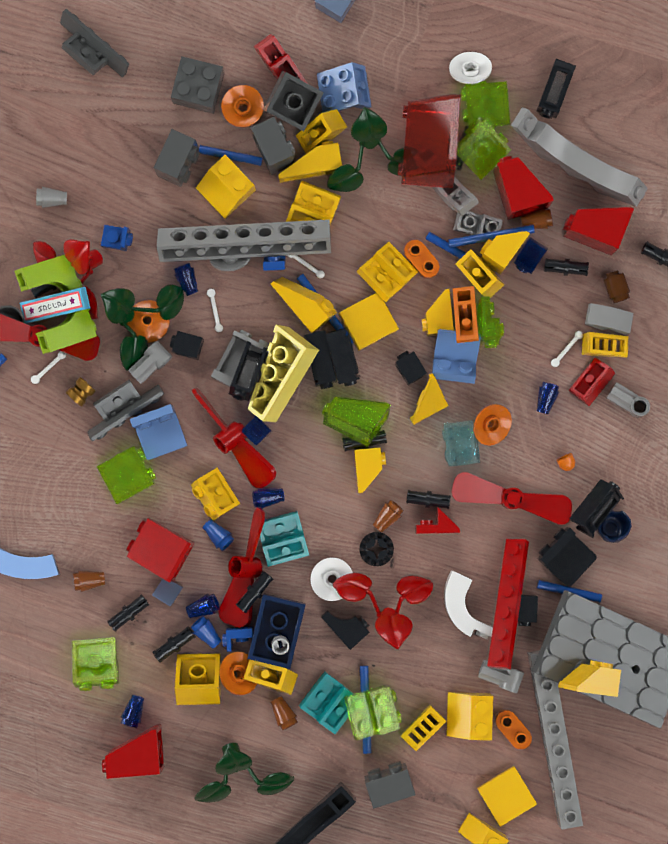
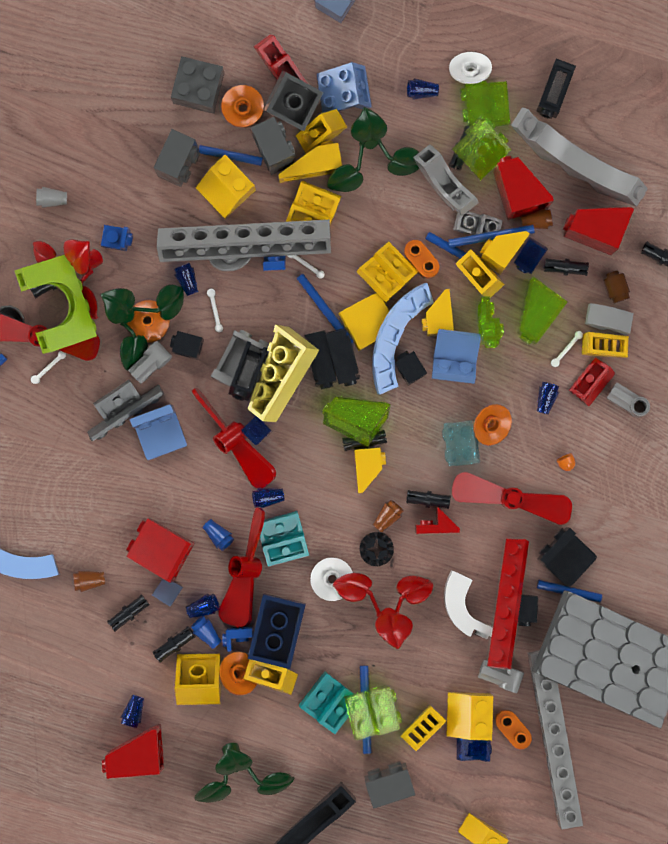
tile [20,287,90,324] -> none
dark grey bracket [60,9,129,77] -> none
pearl gold wheel [65,377,96,407] -> none
clear neon green plate [72,637,119,691] -> none
clear neon green plate [97,446,156,505] -> none
yellow bracket [191,467,240,521] -> none
black pin [236,571,274,613] -> none
dark orange cone [270,696,298,731] -> none
yellow slope [271,277,337,333] -> none
light grey hinge [271,635,289,655] -> none
black arch [321,610,370,650] -> none
clear red windscreen [398,94,461,188] -> none
yellow tile [410,373,448,425] -> none
orange slope [453,286,479,343] -> none
yellow tile [477,766,537,827] -> none
yellow slope [558,660,621,697] -> none
black window [569,479,624,538] -> none
dark blue hair [597,510,632,543] -> none
none -> light blue tile [372,283,434,395]
none -> clear blue cone [407,78,439,100]
none -> clear blue bracket [456,738,492,762]
none -> clear neon green slope [517,276,567,345]

